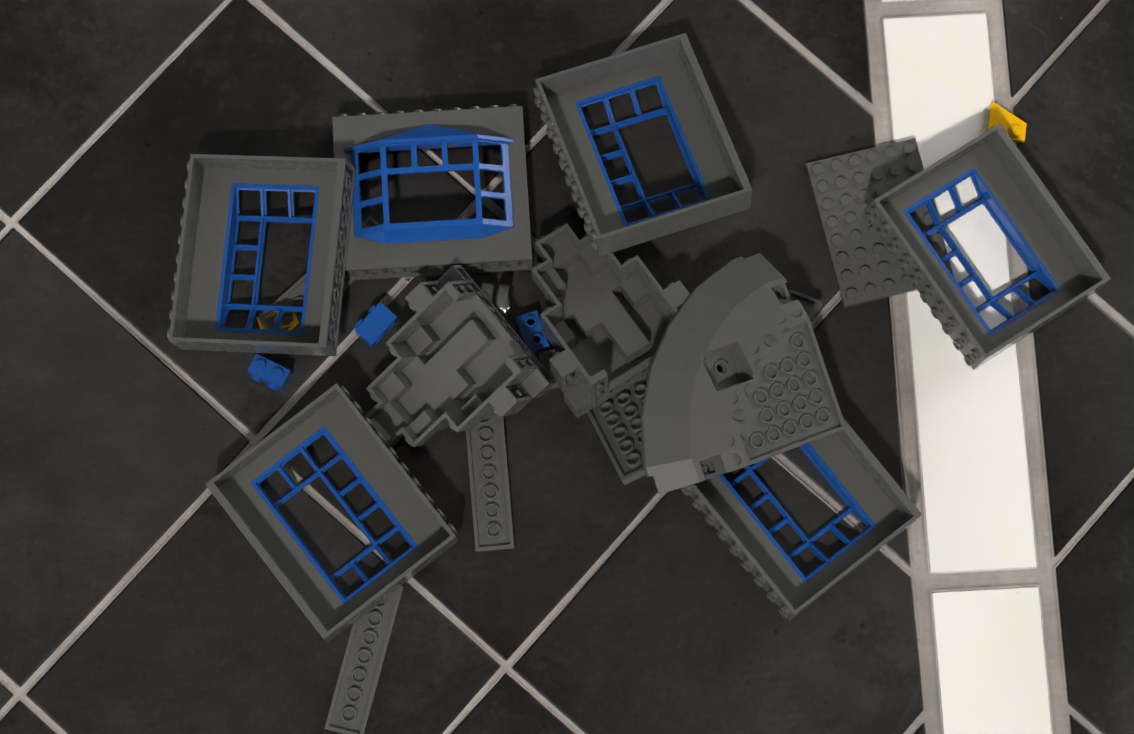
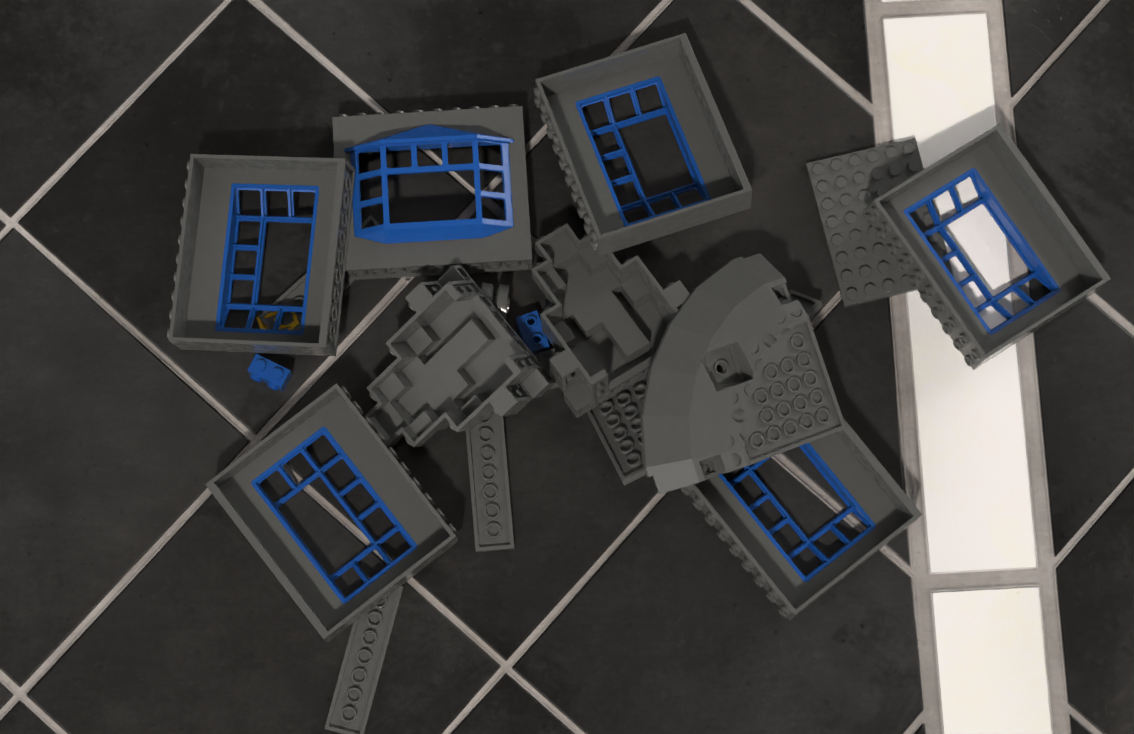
blue brick [355,302,398,349] -> none
yellow wing [987,102,1027,143] -> none

